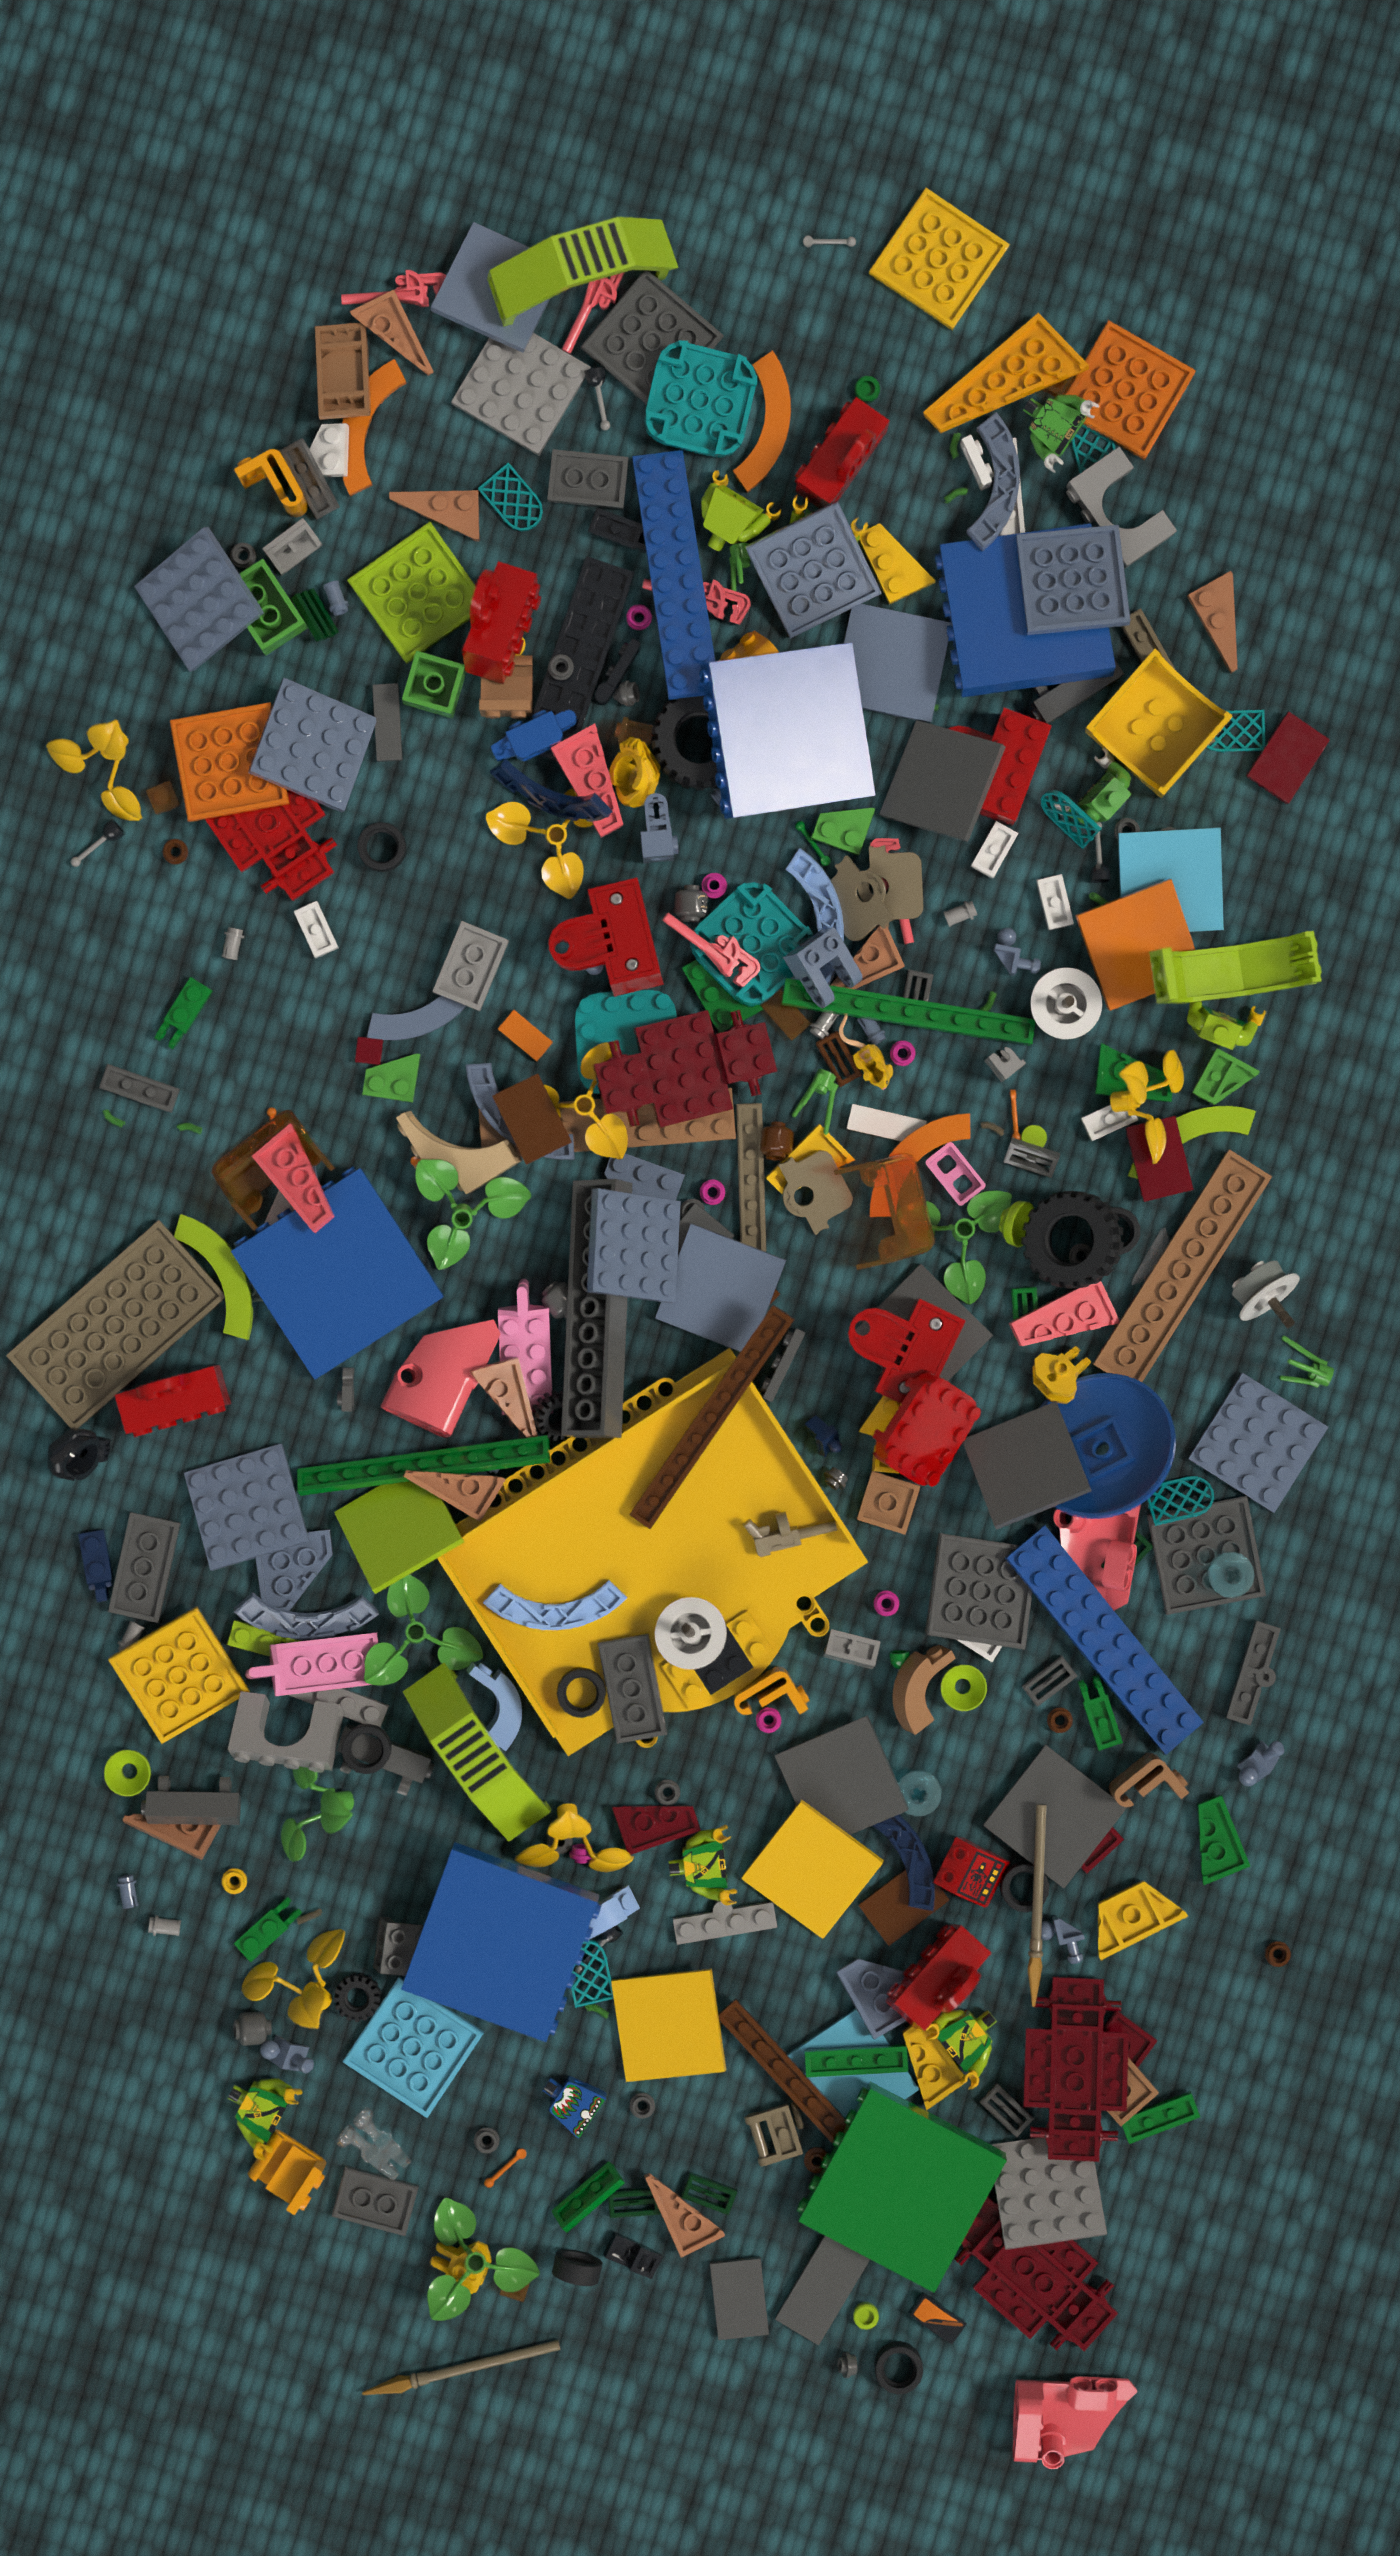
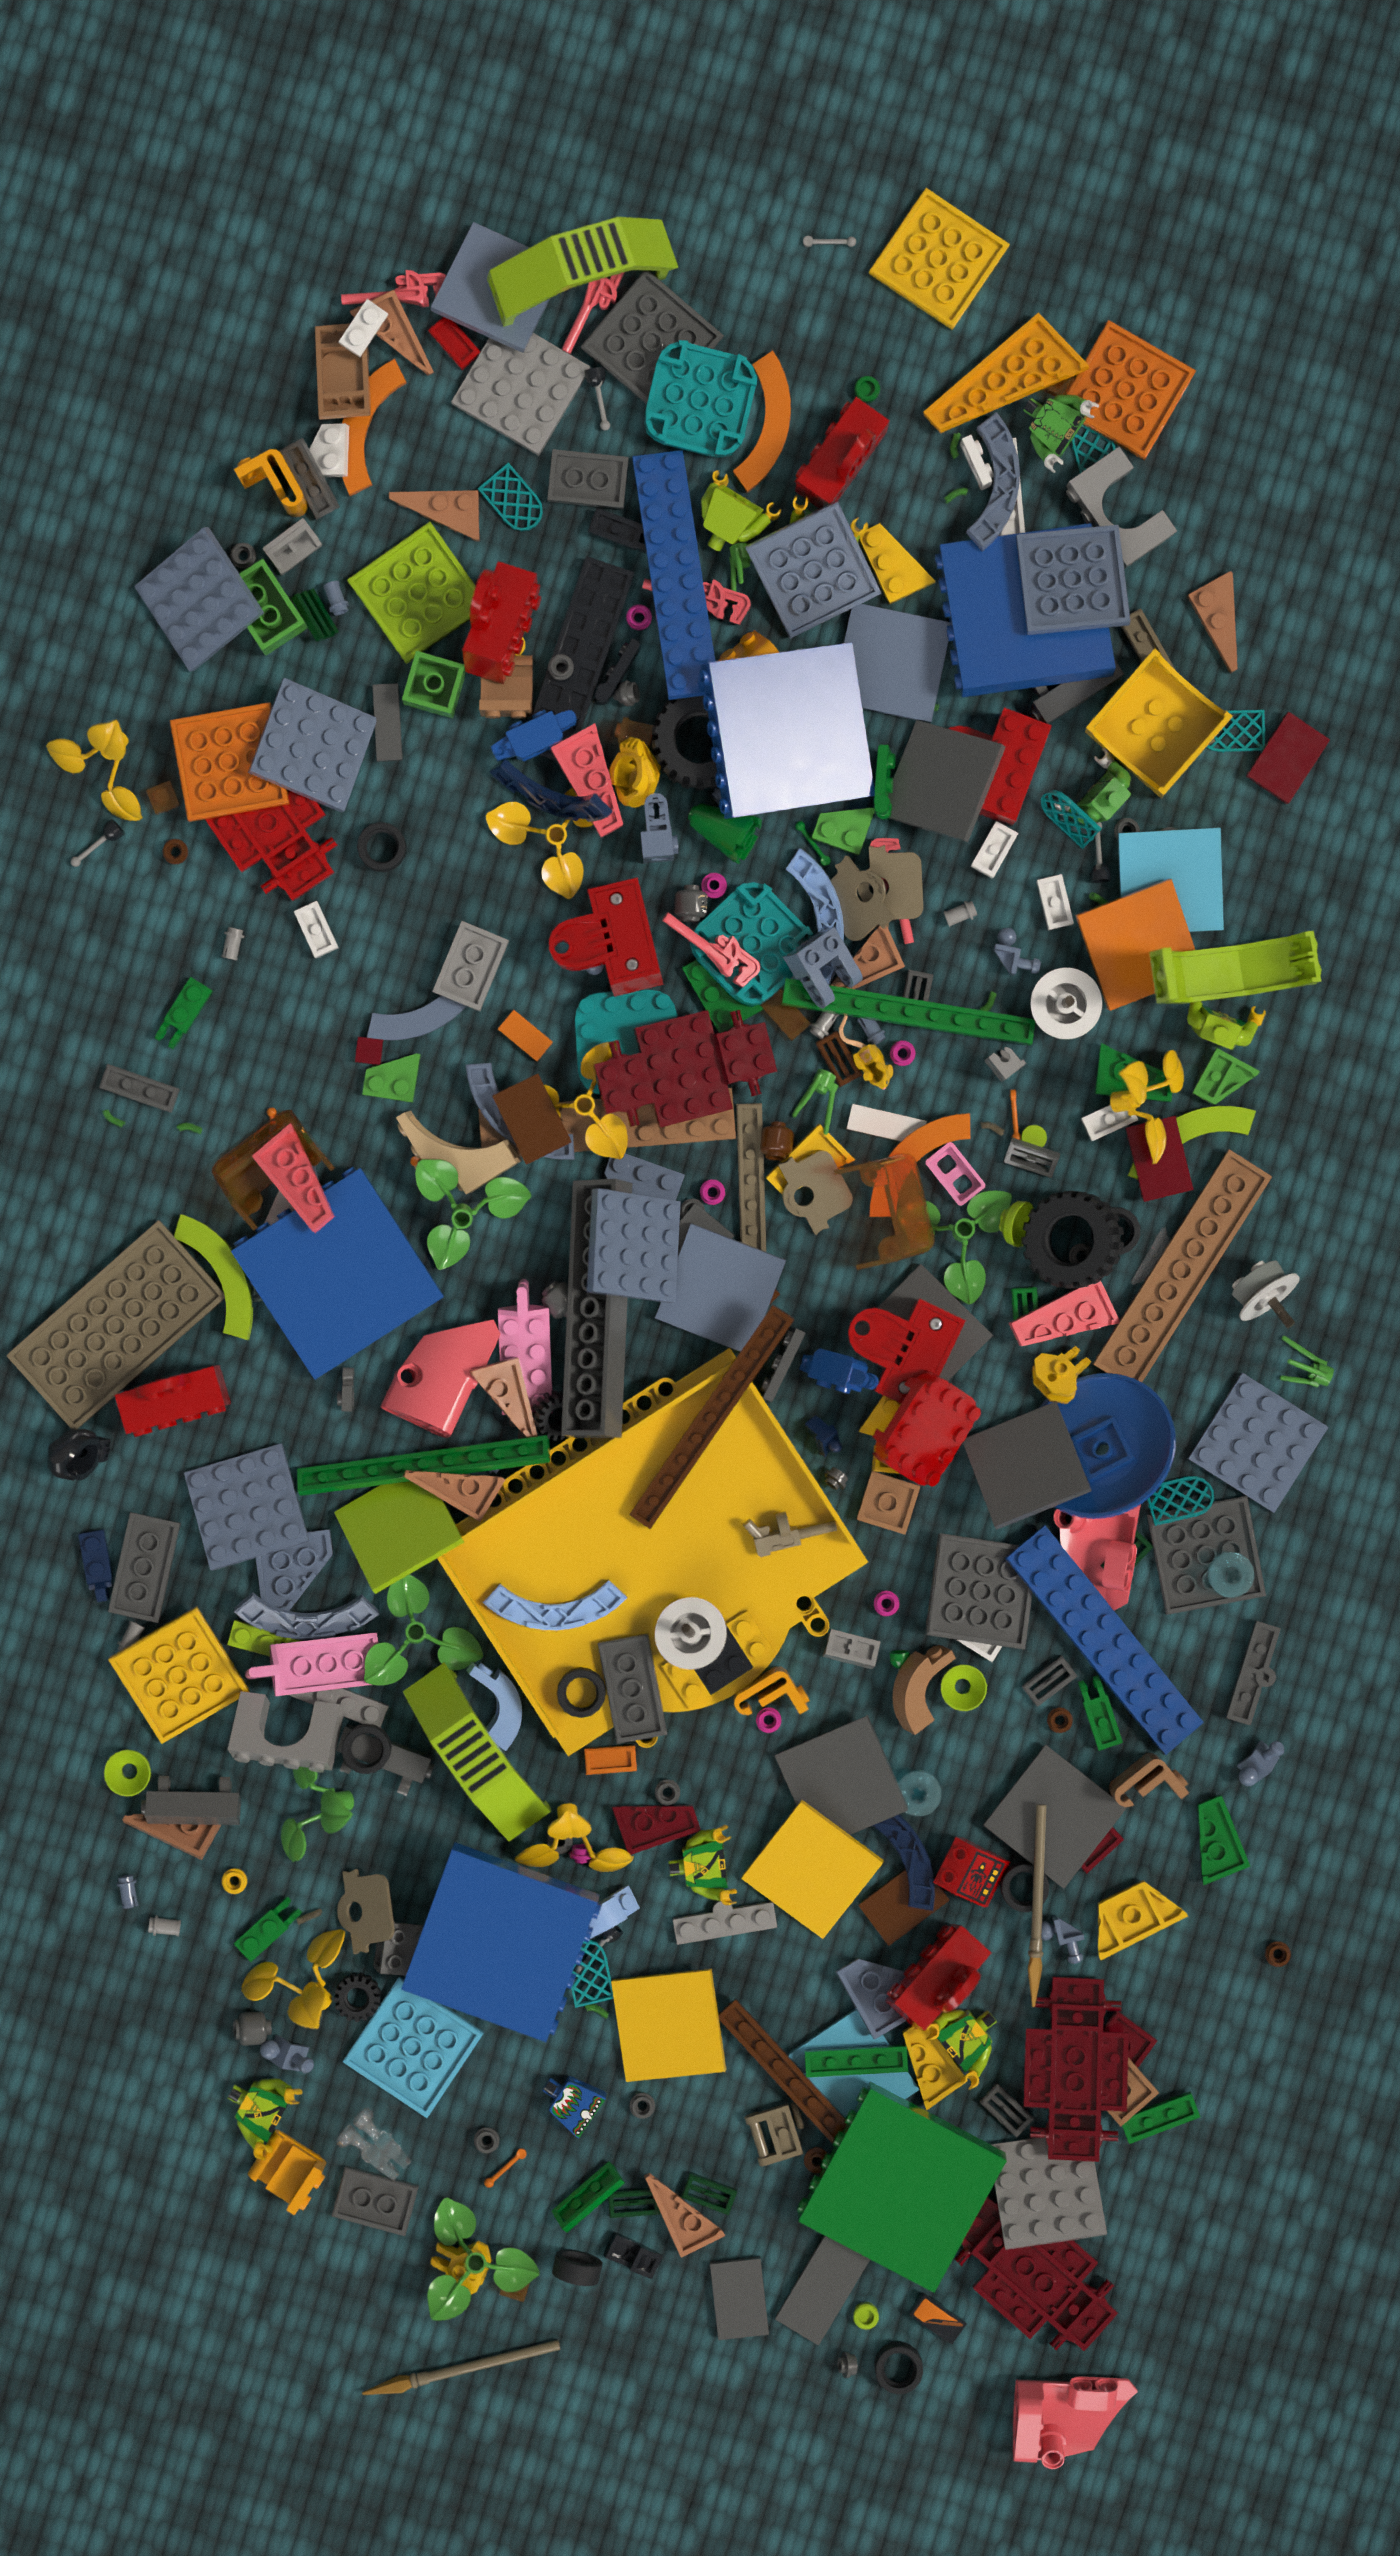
none -> dark tan piece [337,1869,395,1954]
none -> white plate [339,299,388,358]
none -> red tile [428,317,481,370]
none -> orange tile [584,1745,637,1775]
none -> green cone [688,803,762,864]
none -> blue hinge [800,1348,879,1394]
none -> green hinge [874,745,895,820]

